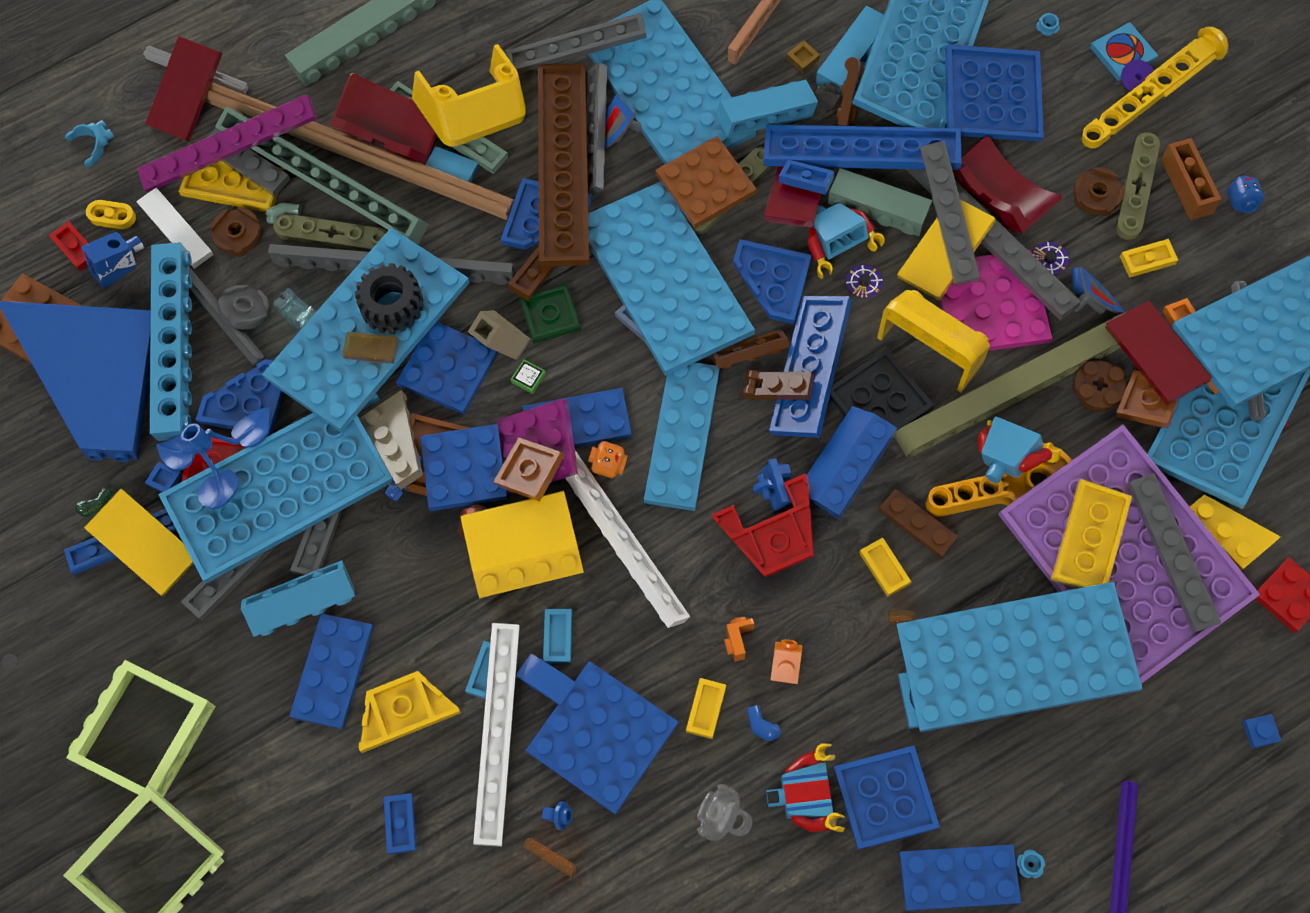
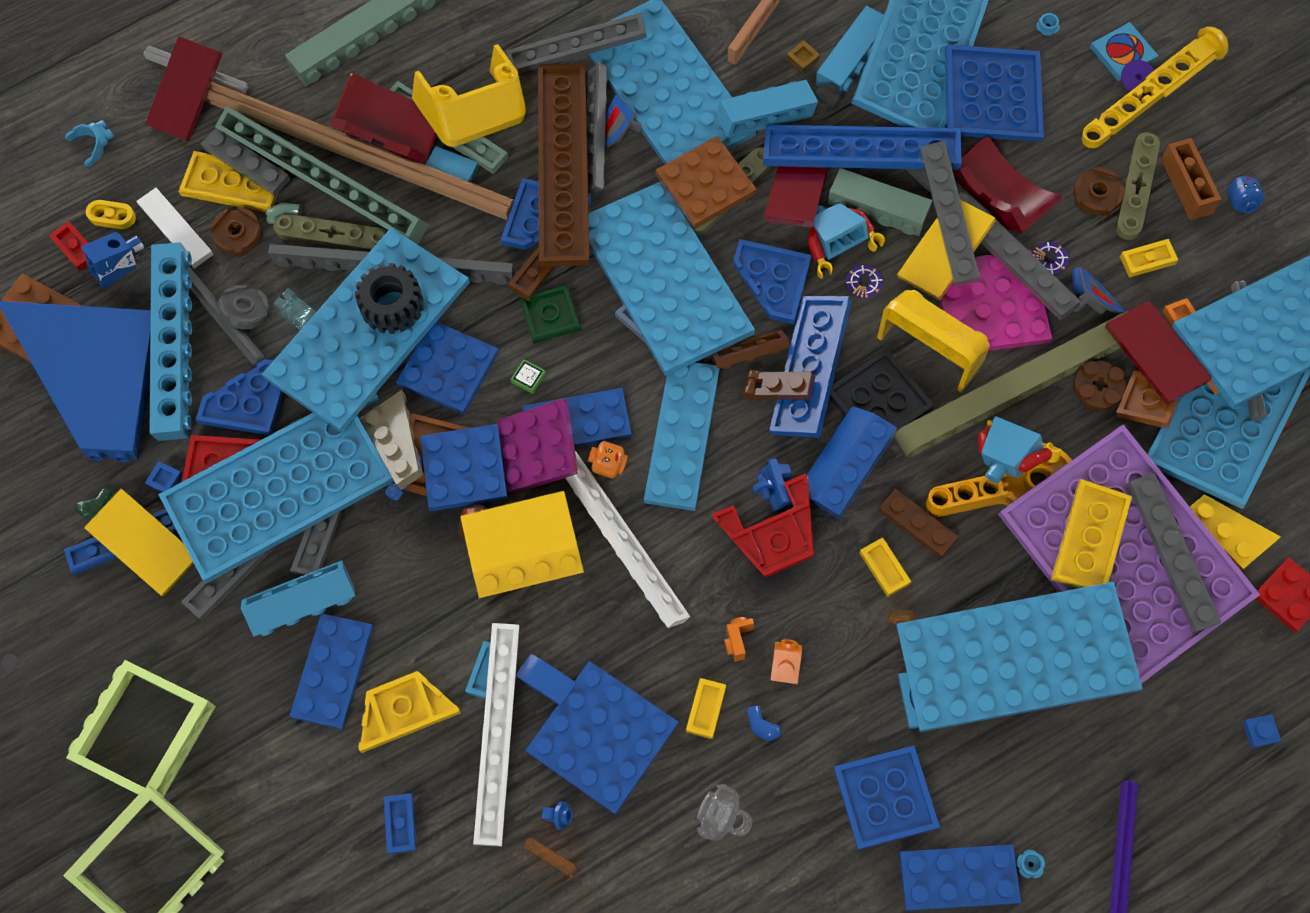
magenta plate [137,95,317,192] -> none
blue plant [157,406,271,510] -> none
clear orange tile [342,332,399,364] -> none
dark tan slope [468,310,531,360] -> none
plate [494,437,564,502] -> none
dark azure tile [543,609,572,664] -> none
torso [766,744,845,832] -> none
blue plate [779,159,834,194] -> none
reddish brown plate [836,57,865,126] -> none

